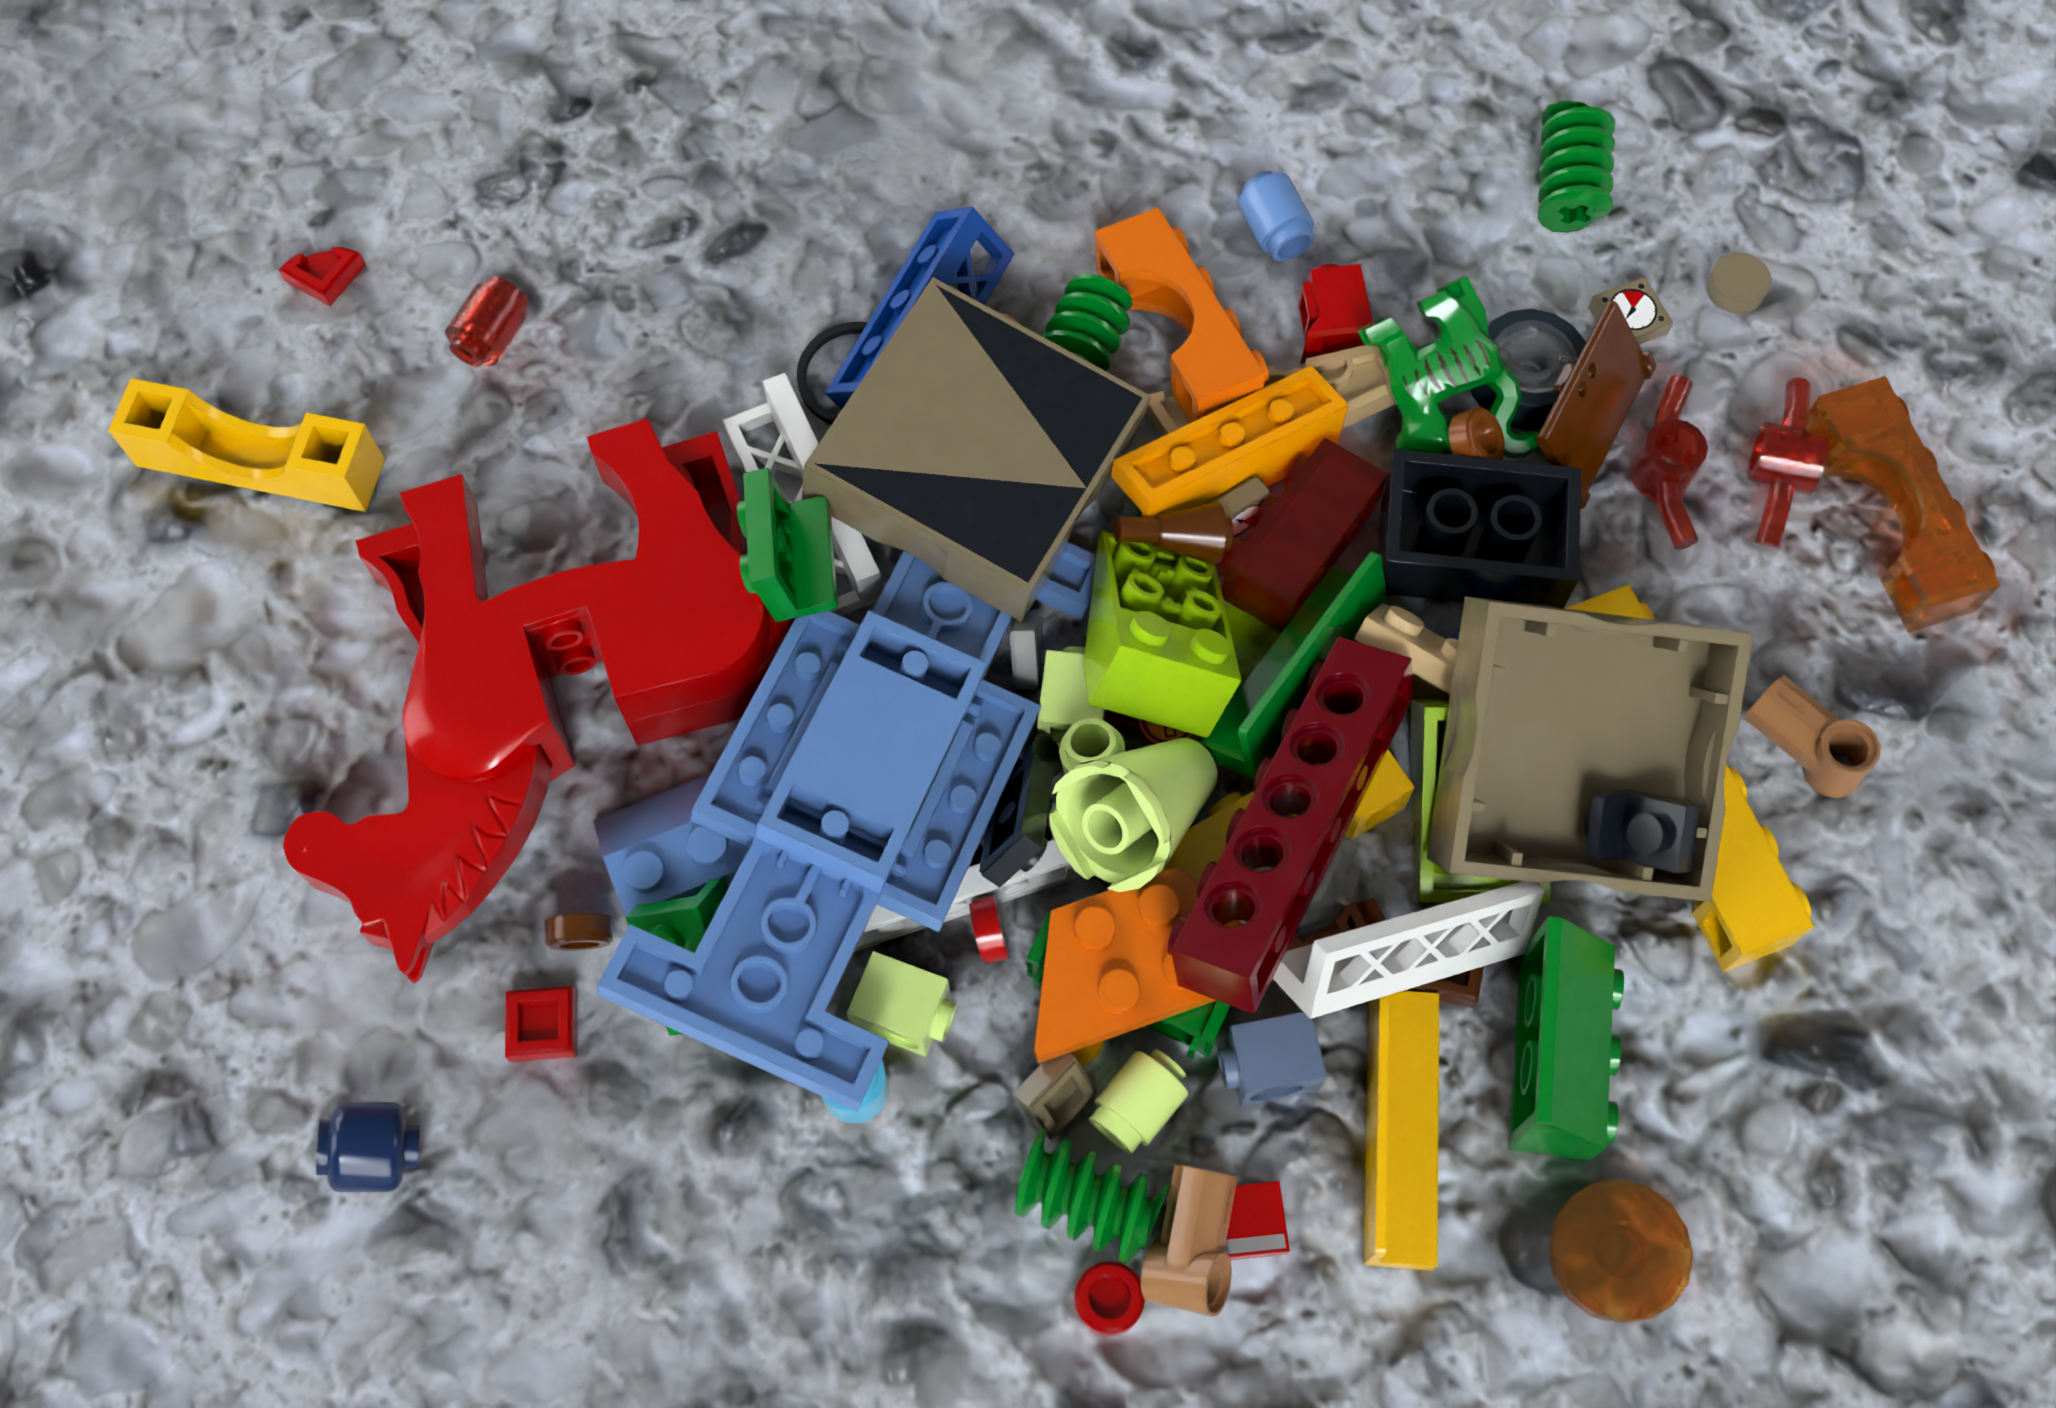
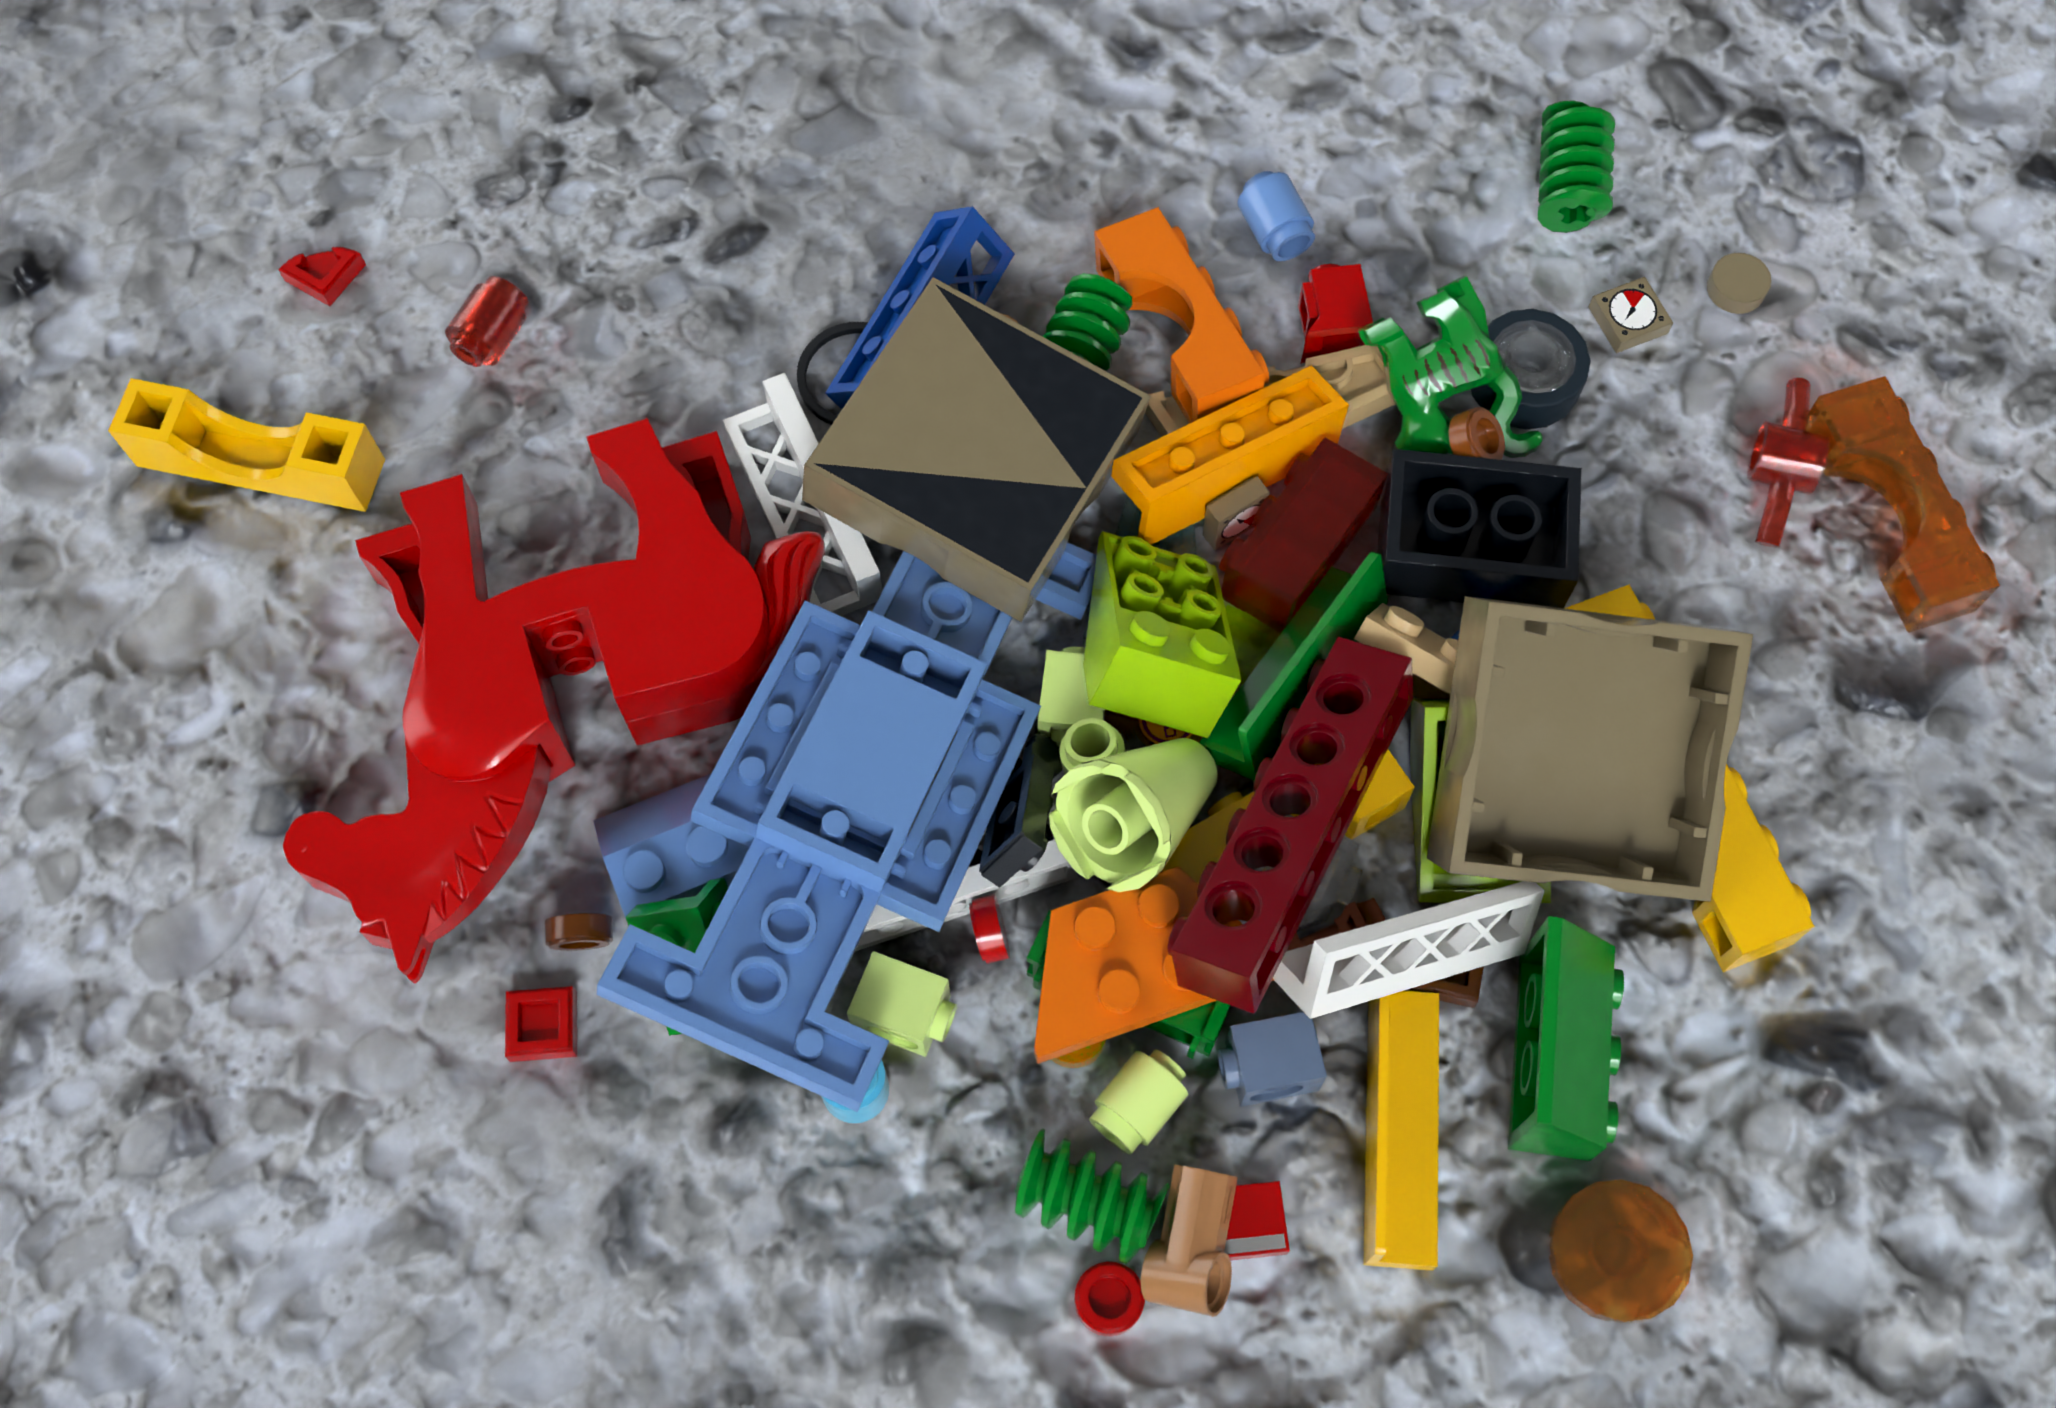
dark blue head [316,1102,420,1192] -> none
green bracket [737,468,838,622] -> none
light grey tile [1010,609,1043,690] -> none
dark tan tile [1012,1053,1097,1141] -> none
reddish brown cone [1114,502,1234,565] -> none
reddish brown door [1536,300,1656,509] -> none
black bracket [1584,789,1701,873] -> none
clear red piece [1630,375,1708,550] -> none
medium nougat piece [1744,675,1881,798] -> none

